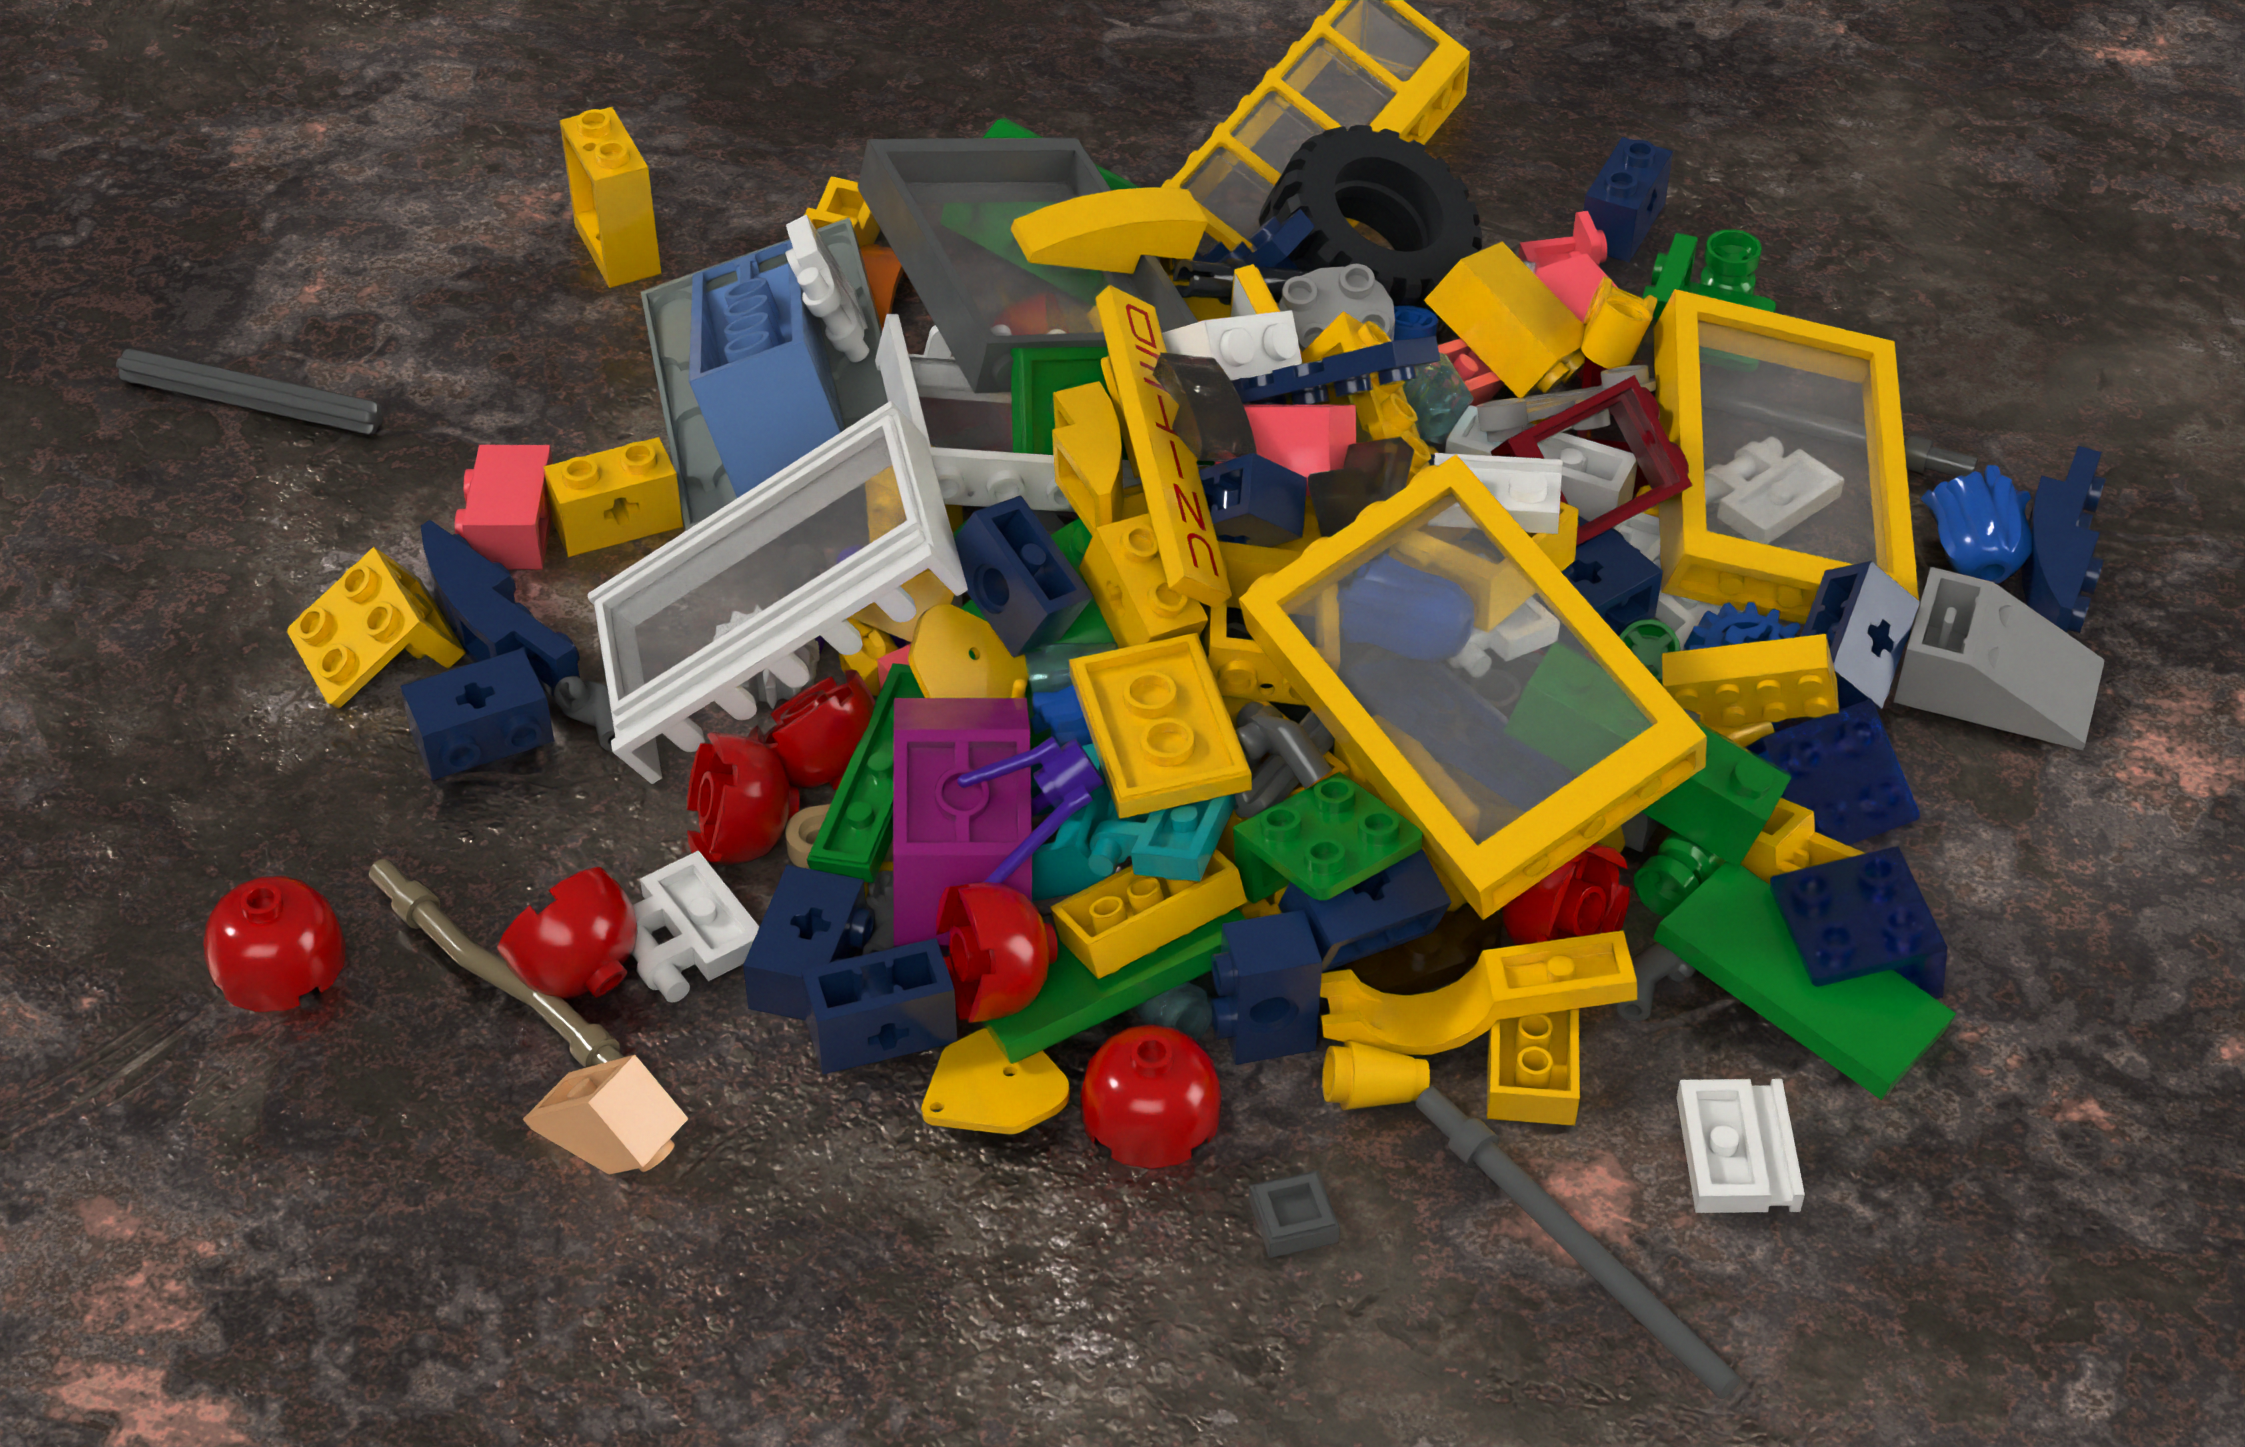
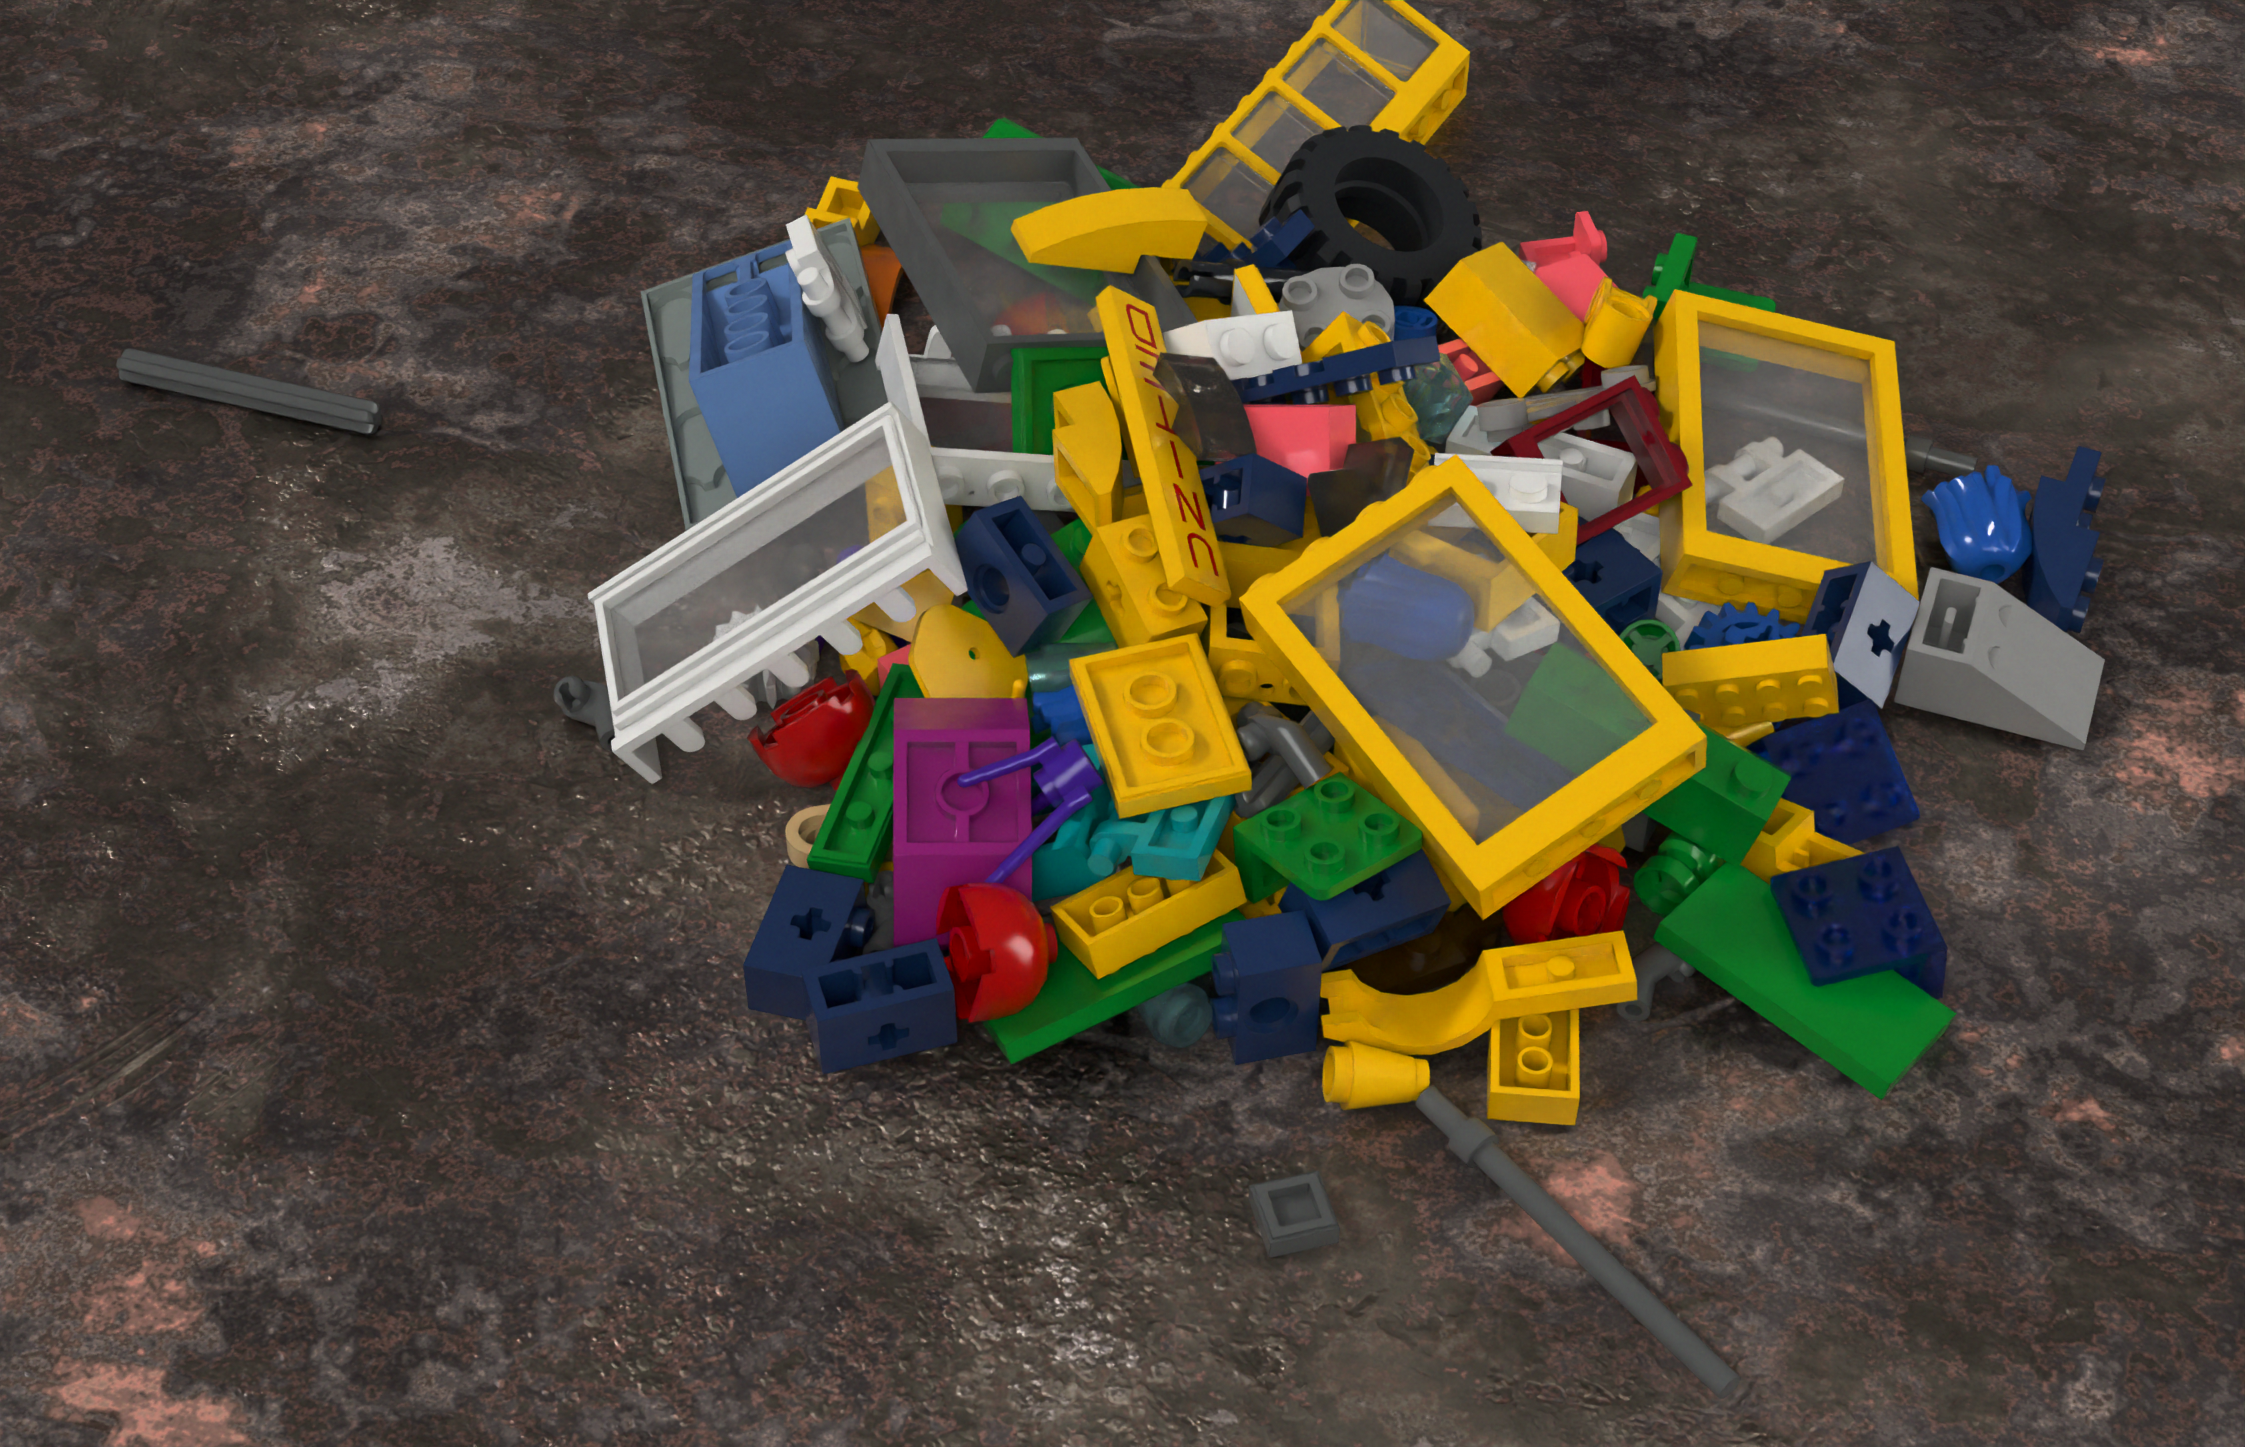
red cylinder [203,875,346,1012] -> none
yellow bracket [287,547,466,709] -> none
dark tan bar [369,859,624,1068] -> none
dark blue brick [400,648,554,780] -> none
dark blue slope [421,520,580,697] -> none
coral brick [455,445,553,570] -> none
red cylinder [497,866,638,999] -> none
light nougat slope [523,1055,689,1175] -> none
yellow brick [543,437,683,557] -> none
yellow window [560,107,661,288] -> none
white plate [631,850,759,1002] -> none
red cylinder [687,732,800,866] -> none
yellow piece [921,1028,1070,1134] -> none
red cylinder [1080,1024,1222,1169] -> none
dark blue brick [1583,137,1673,263] -> none
white plate [1677,1079,1805,1213] -> none
green wheel [1700,229,1762,295] -> none

